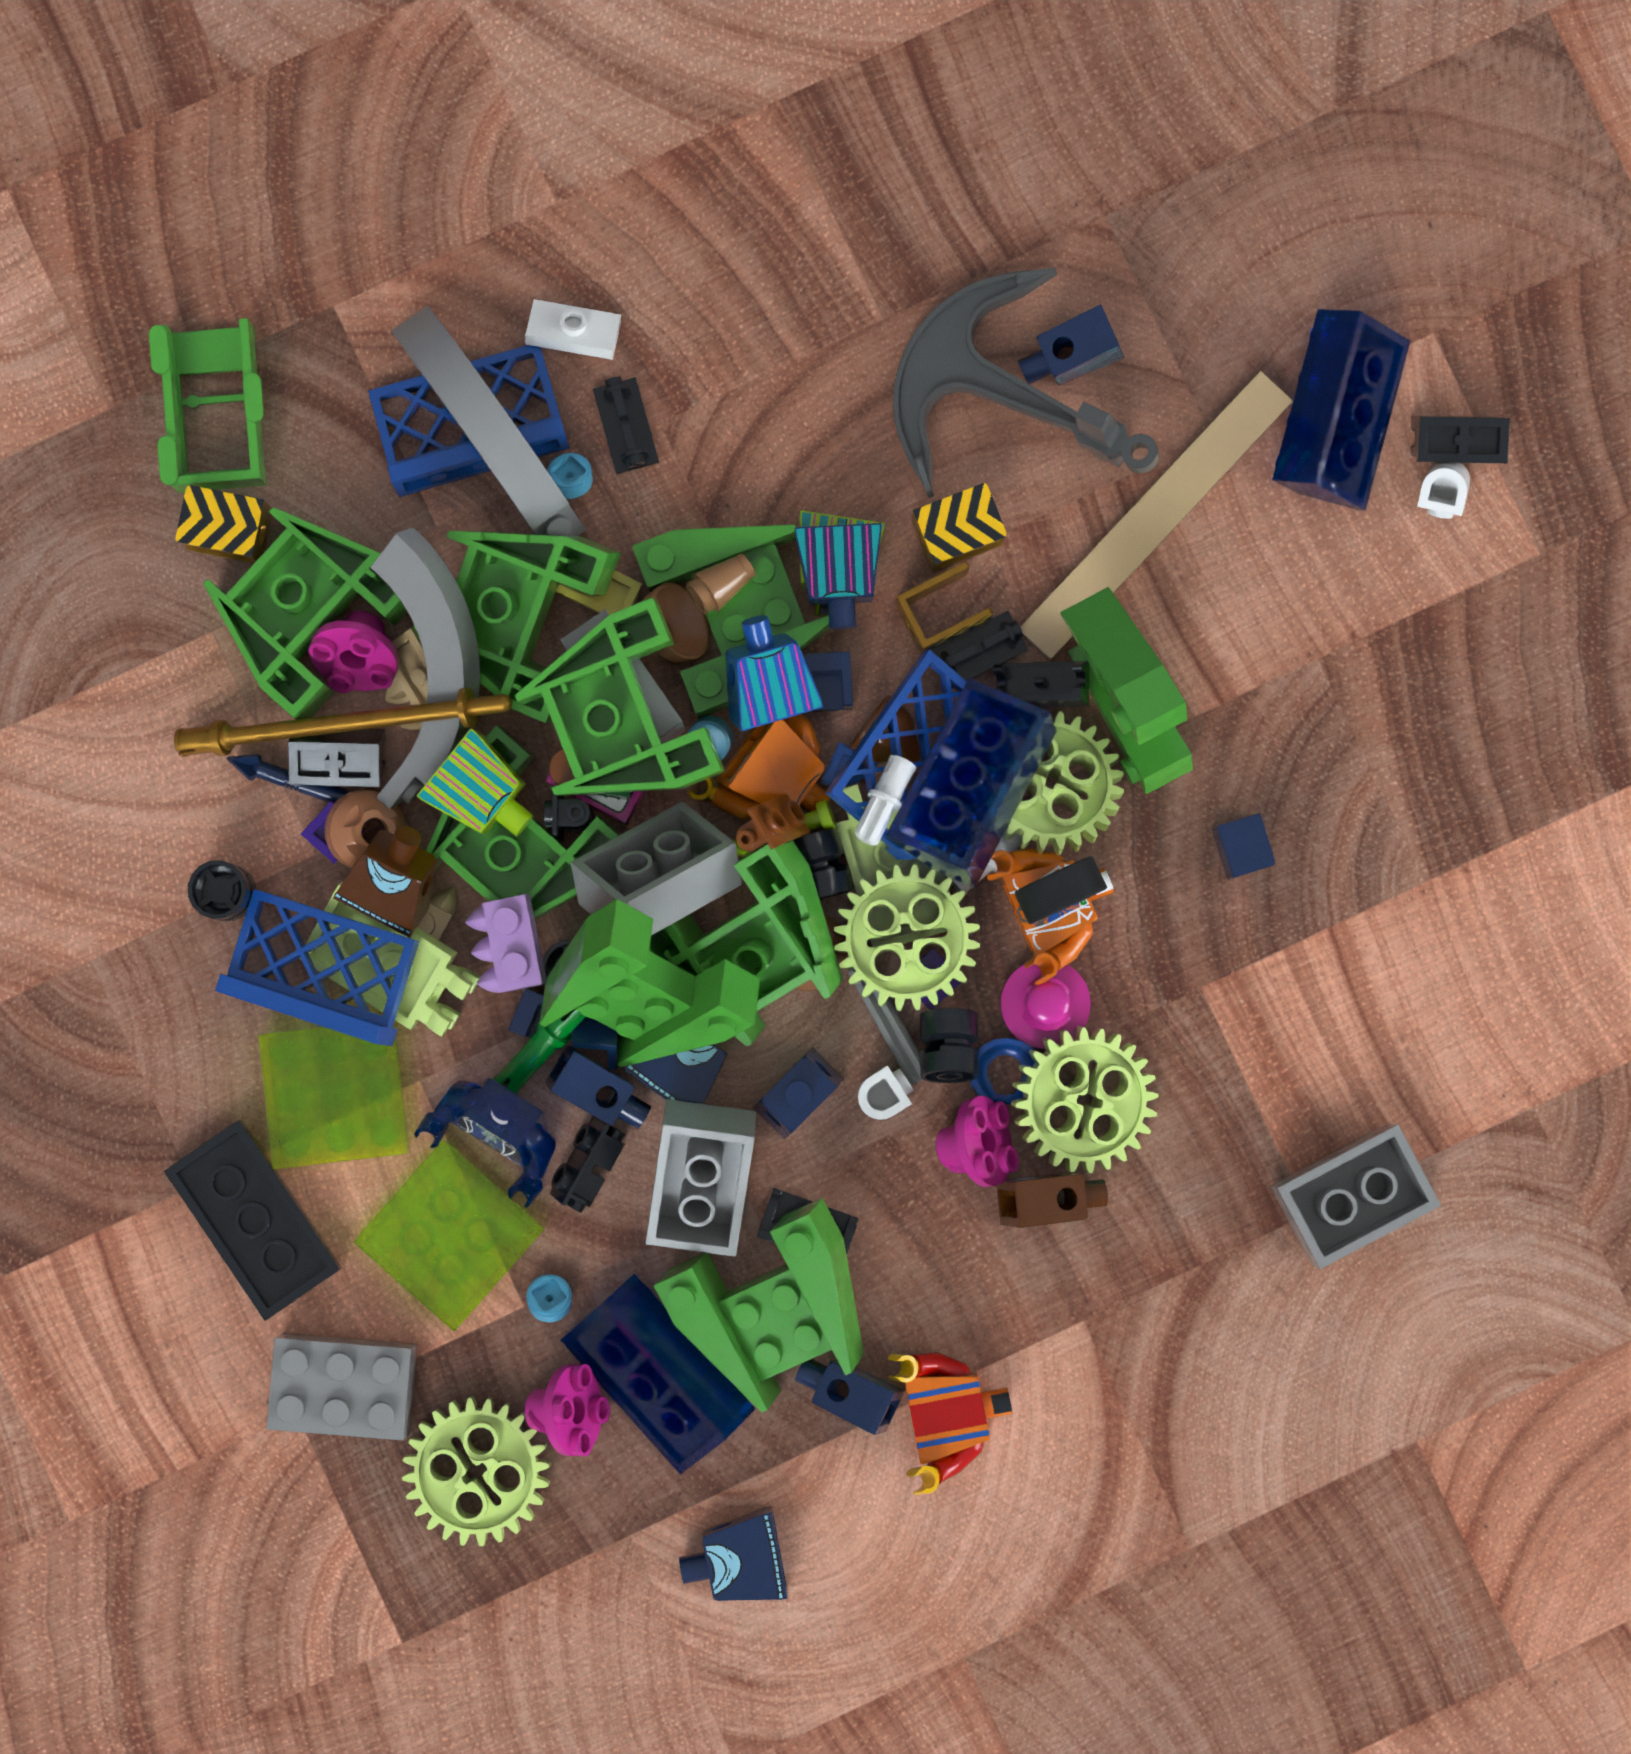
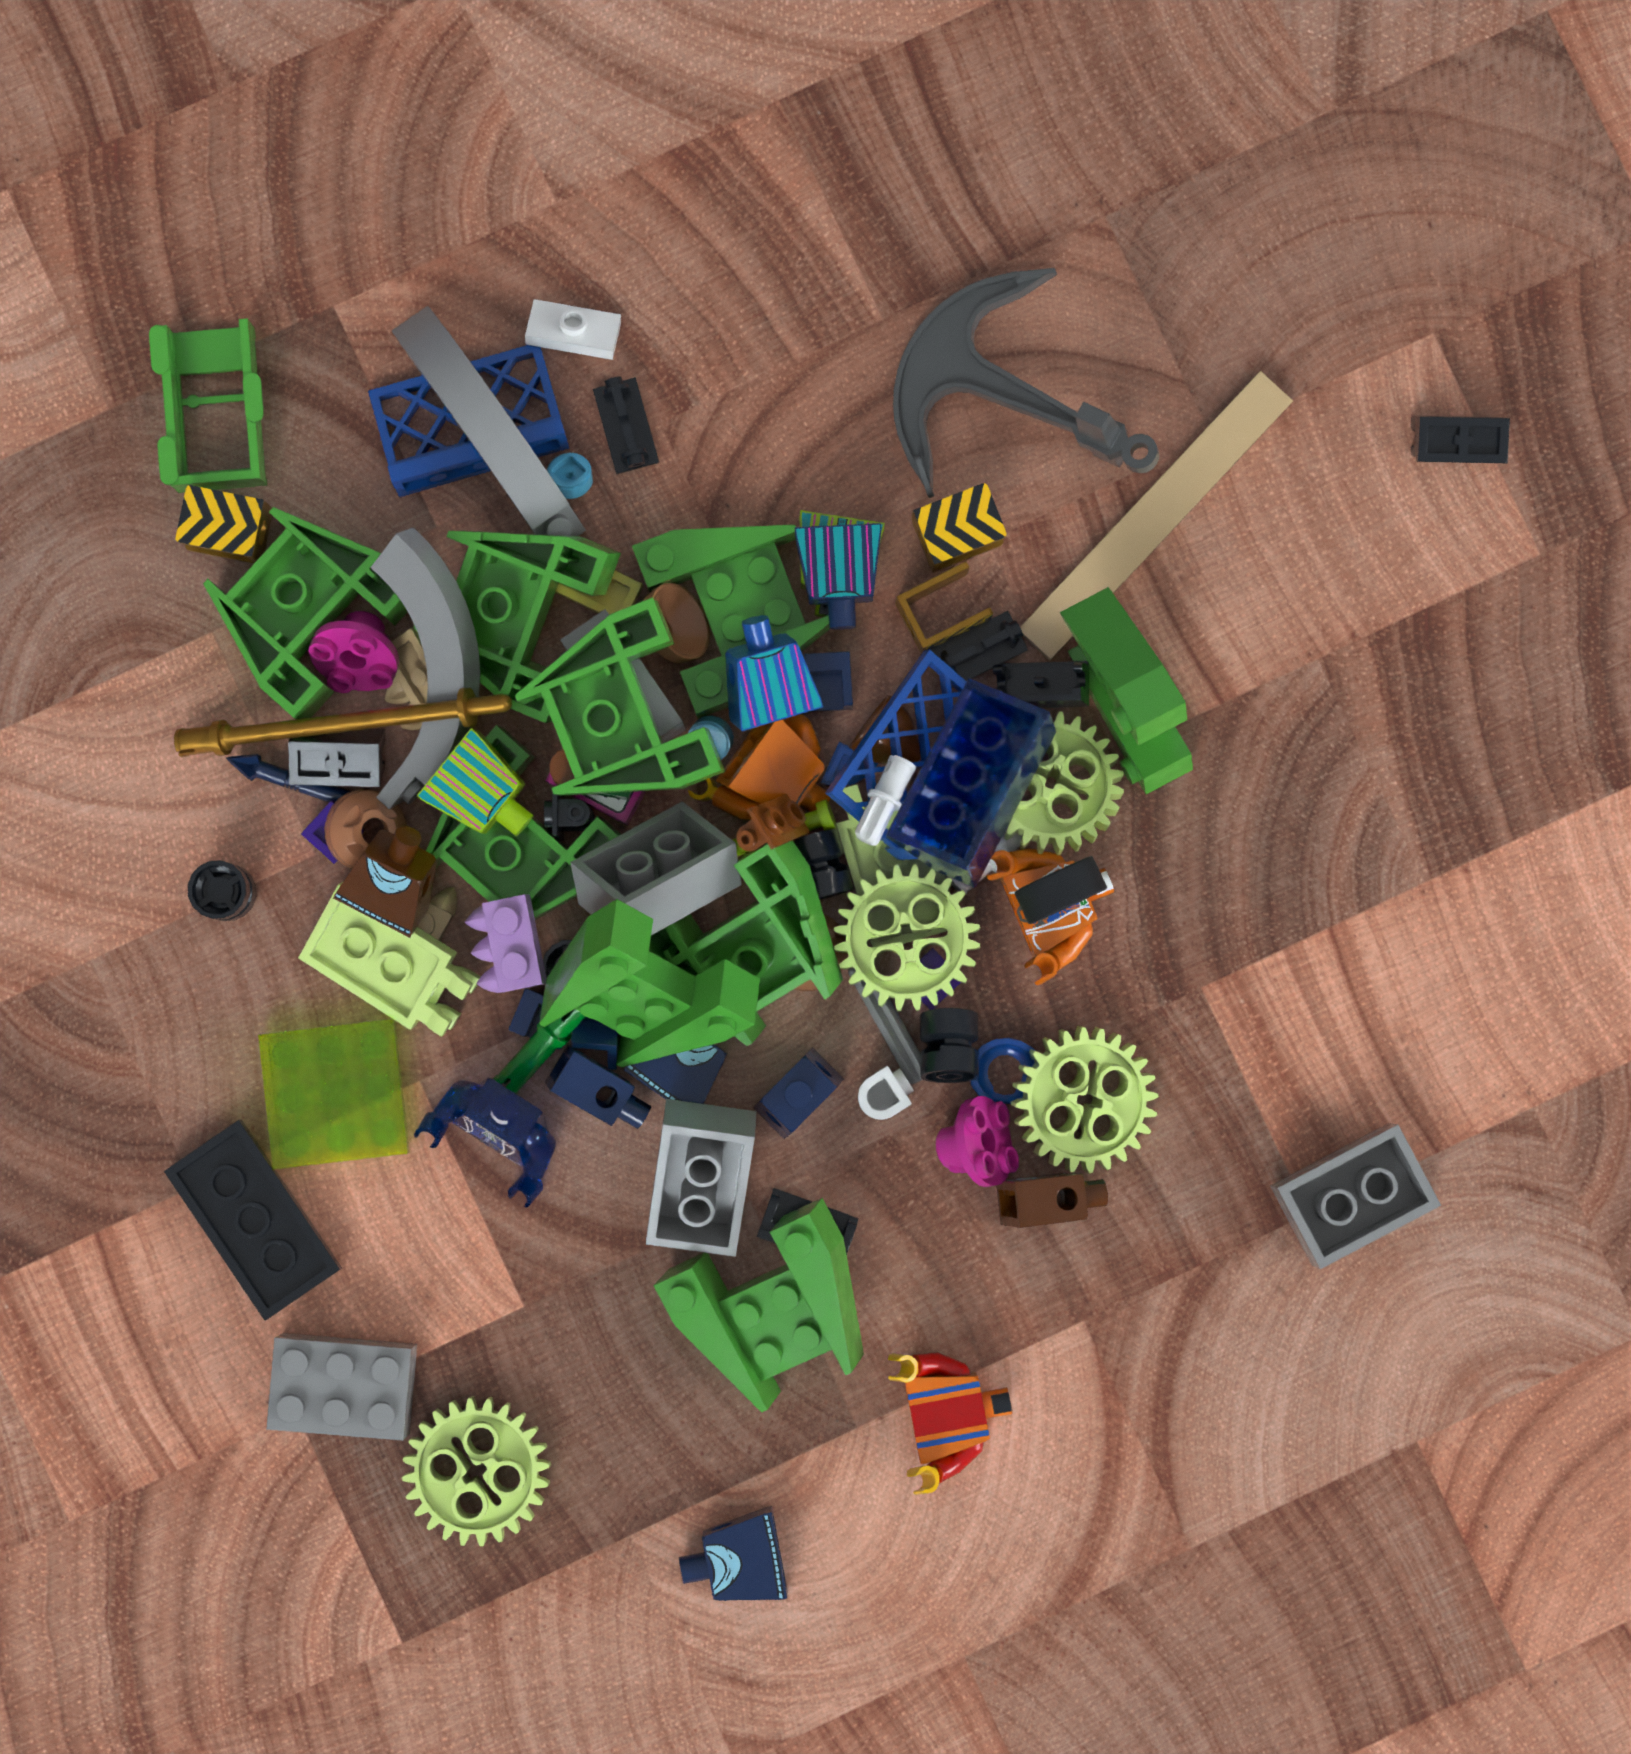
blue fence [215,889,420,1046] -> none
clear neon green plate [353,1140,545,1332] -> none
dark pink plate [525,1364,610,1456] -> none
medium azure tile [526,1274,572,1323] -> none
black hinge [549,1116,626,1213] -> none
clear blue slope [560,1273,756,1475] -> none
medium nougat cone [686,553,756,614] -> none
dark blue torso [795,1359,905,1435] -> none
dark pink plate [1000,965,1091,1049] -> none
dark blue torso [1017,304,1124,385] -> none
dark blue panel [1212,813,1275,880] -> none
clear blue slope [1272,309,1411,511] -> none
white plate [1417,462,1470,518] -> none

